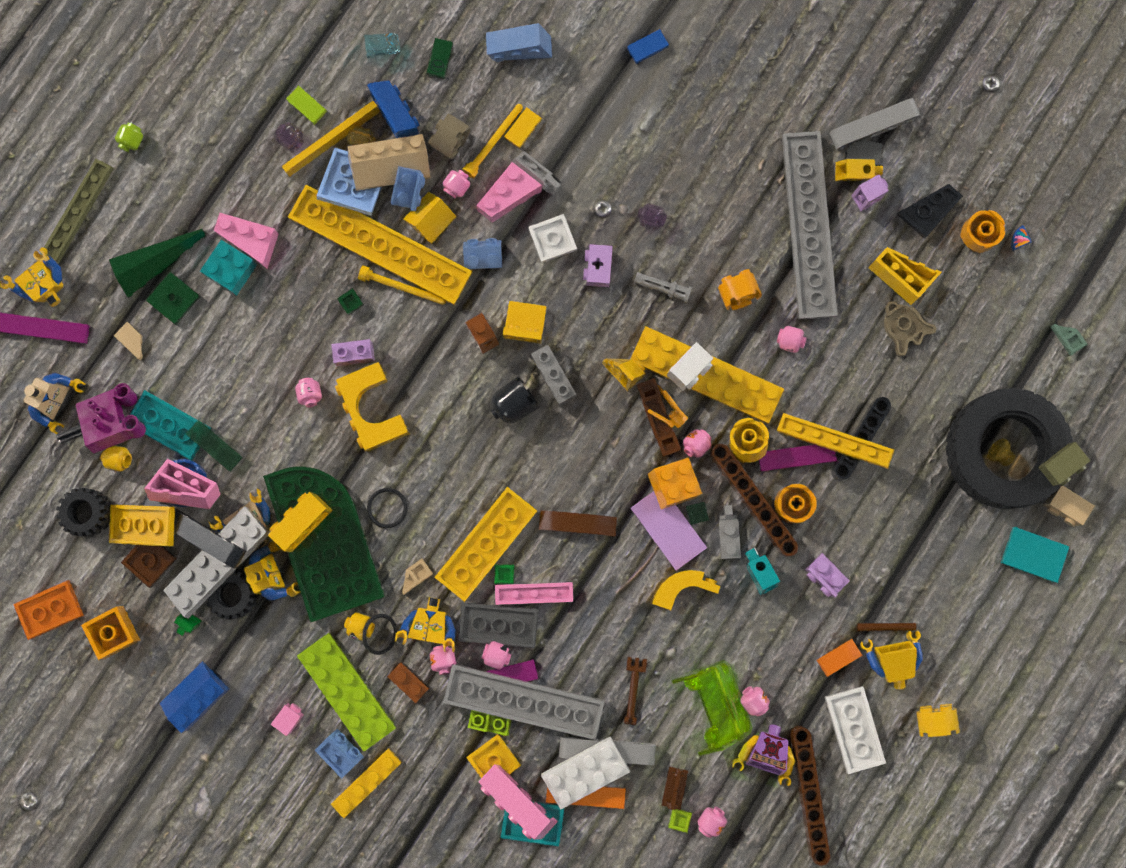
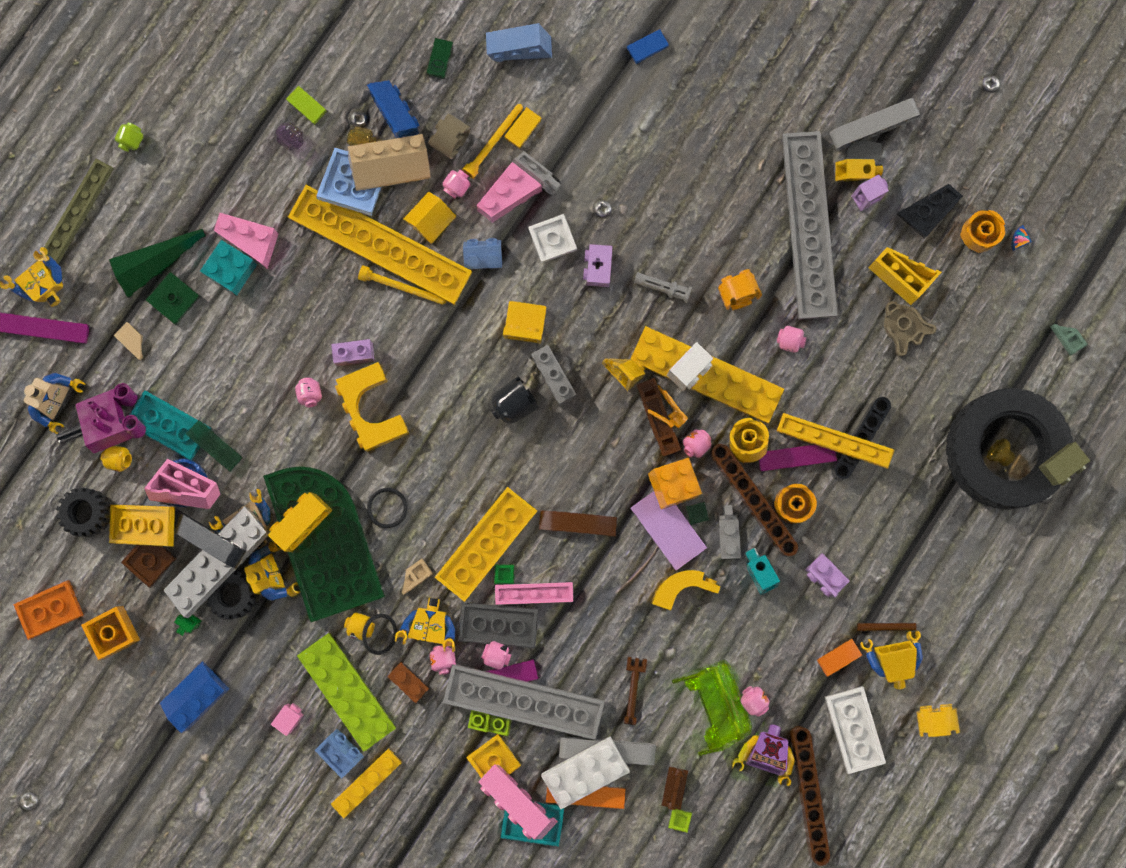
yellow tile [282,101,380,177] -> none
dark green plate [337,288,364,316] -> none
clear light blue leg [364,33,401,58] -> none
medium blue bracket [390,166,425,212] -> none
dark orange torso [465,313,499,354] -> none
clear purple head [637,203,667,231] -> none
bright pink head [697,807,727,838] -> none
teal tile [1001,527,1069,583] -> none
tan brick [1044,485,1095,527] -> none

